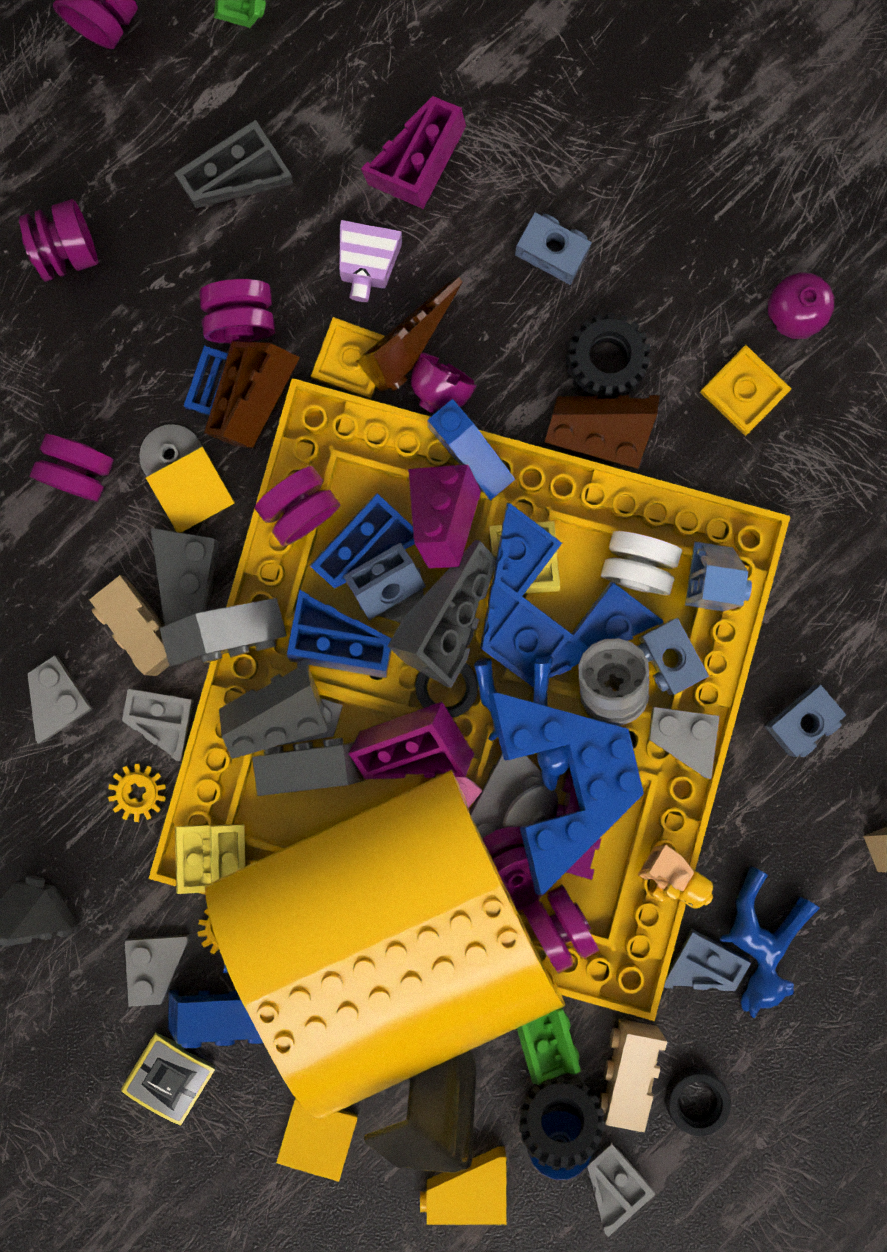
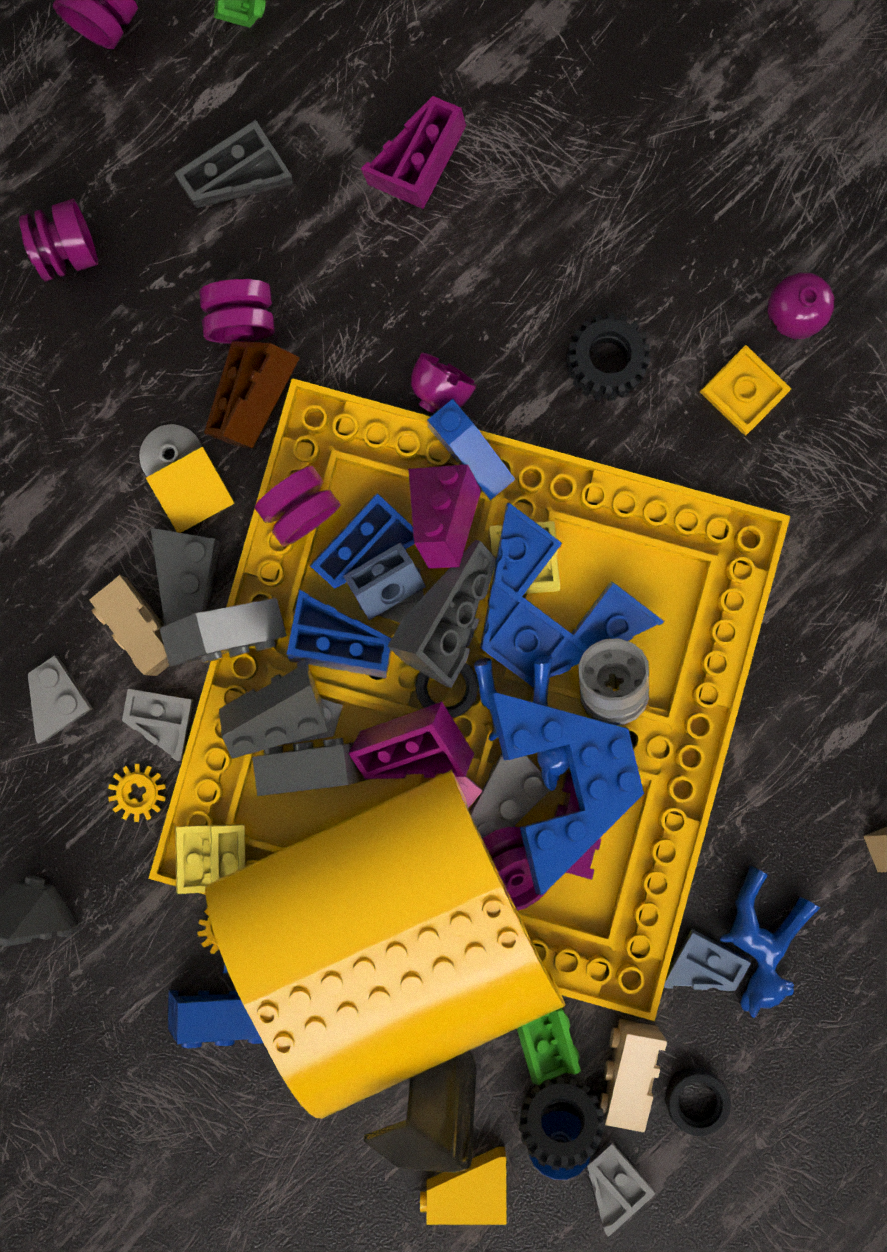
magenta wheel [29,433,114,502] -> none
slope [121,1032,215,1126] -> none
light grey wing [125,934,190,1007] -> none
blue tile [184,346,228,415] -> none
yellow tile [276,1098,358,1182] -> none
yellow tile [311,317,384,400] -> none
lavender torso [339,220,402,302] -> none
reddish brown wedge [356,277,463,391] -> none
light grey dish [503,784,558,828] -> none
sand blue brick [515,212,592,285] -> none
magenta wheel [522,884,599,974] -> none
reddish brown wedge [545,395,660,469] -> none
white wheel [601,531,682,595] -> none
sand blue brick [637,618,709,695] -> none
piece [638,845,713,909] -> none
light grey wing [648,707,719,779] -> none
medium blue wedge [685,541,752,611] -> none
sand blue brick [764,685,846,757] -> none

